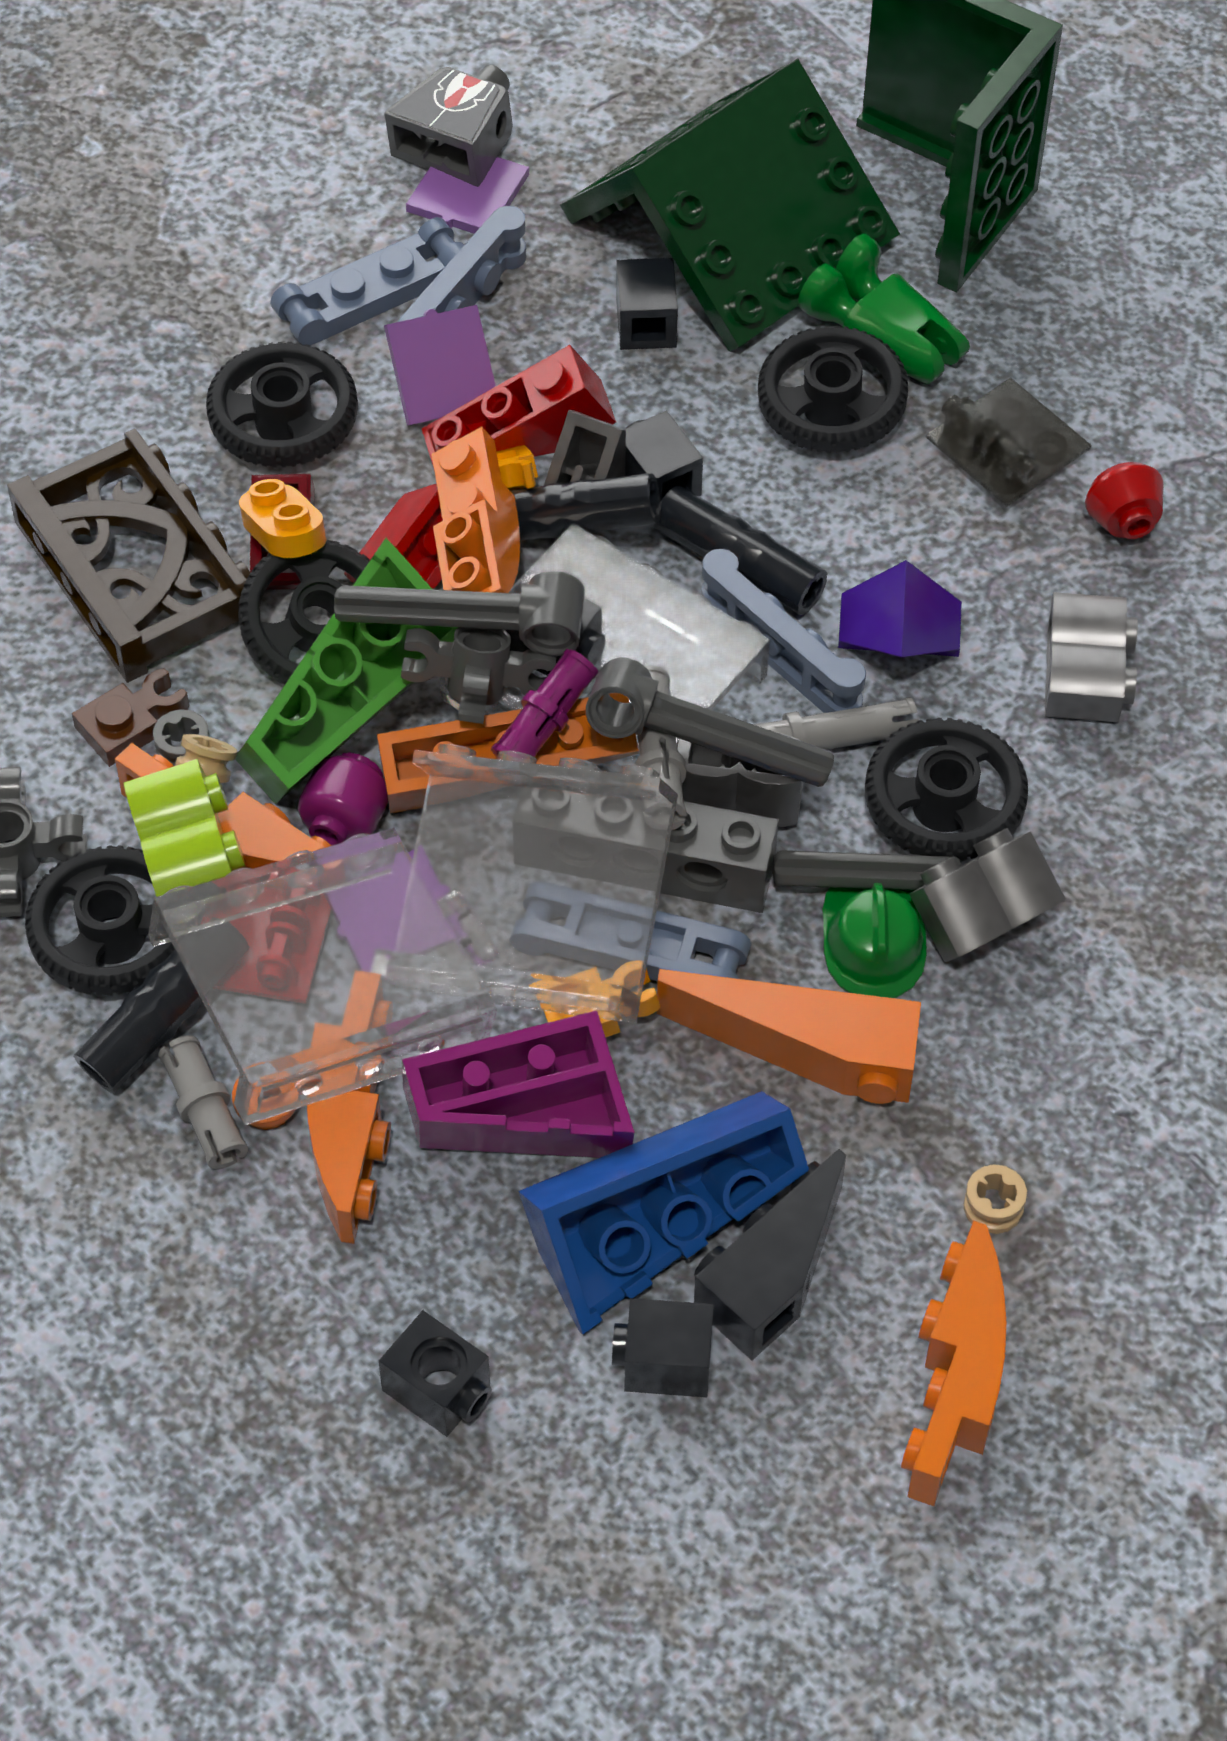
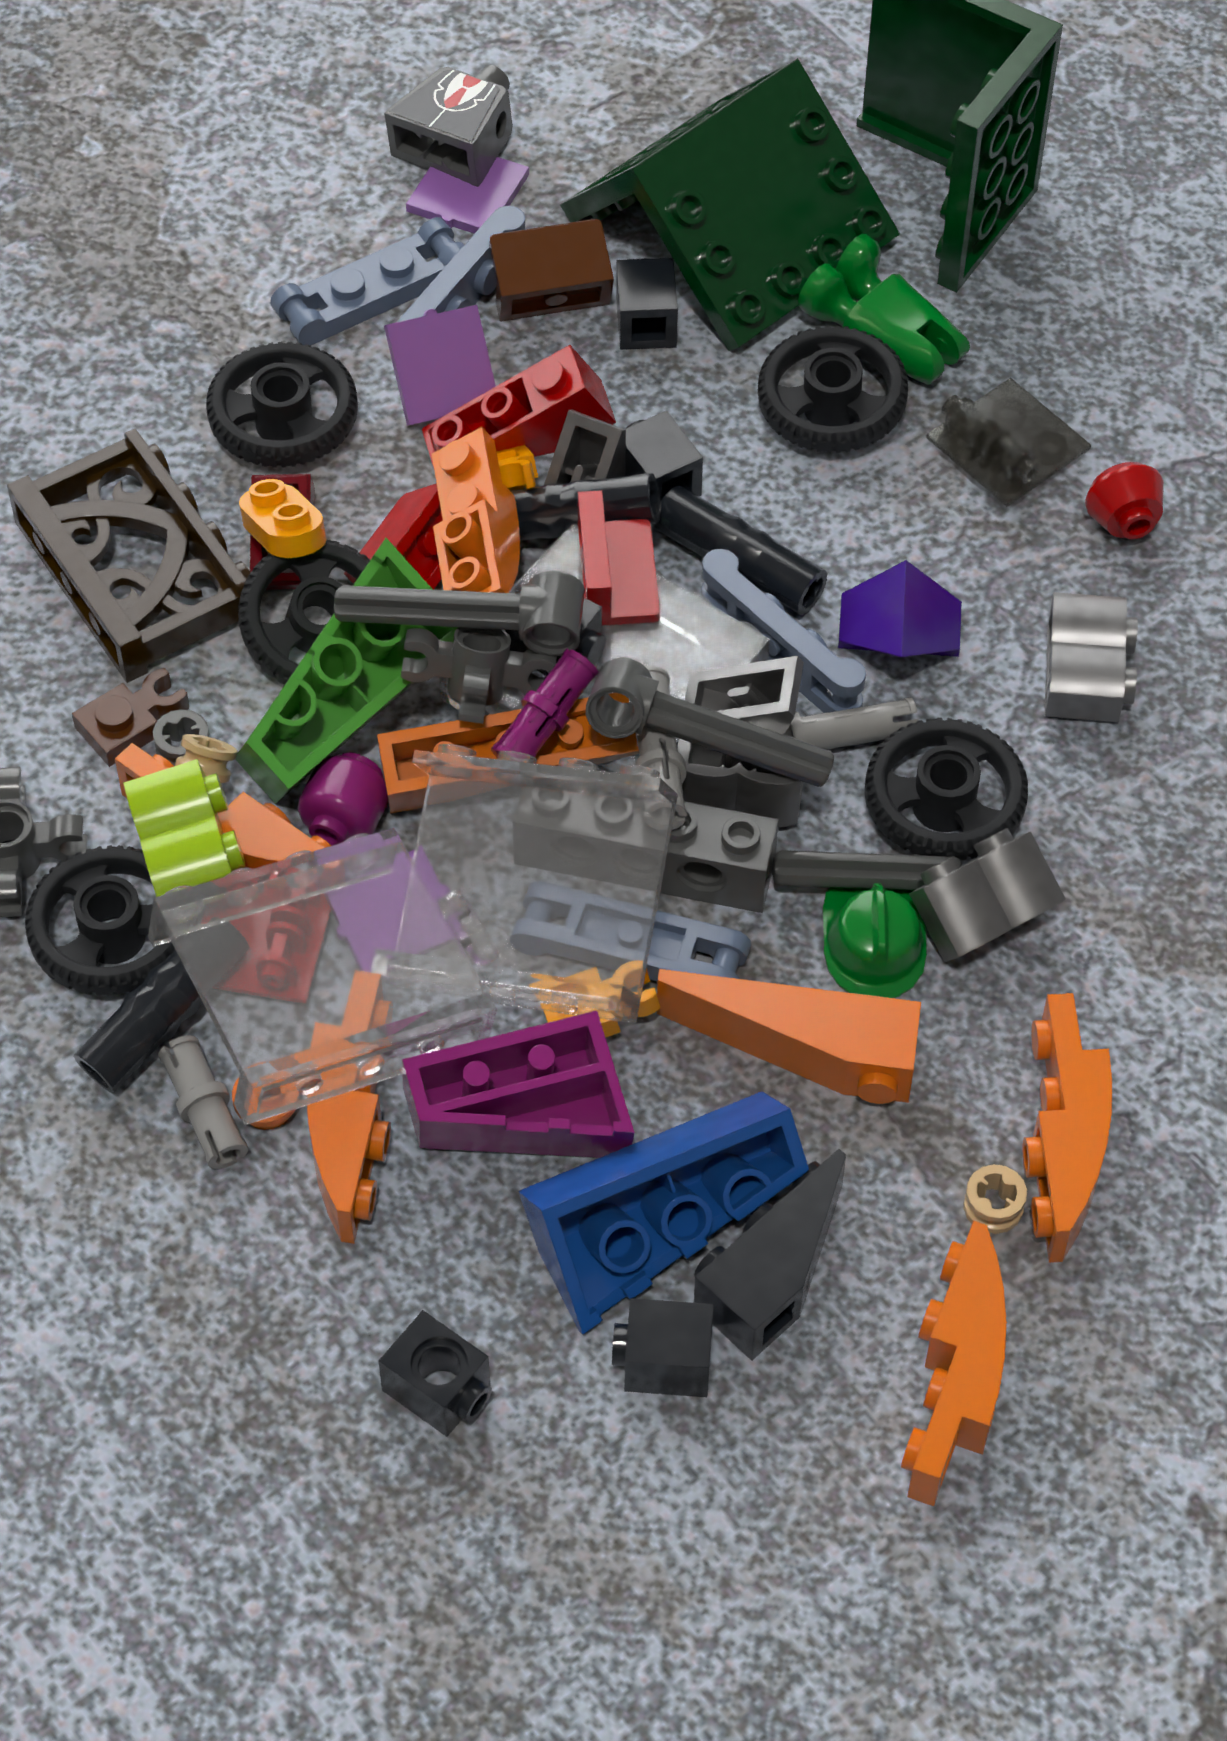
none -> reddish brown panel [489,219,614,322]
none -> panel [578,491,660,626]
none -> flat silver slope [685,656,804,734]
none -> orange slope [1022,993,1112,1263]

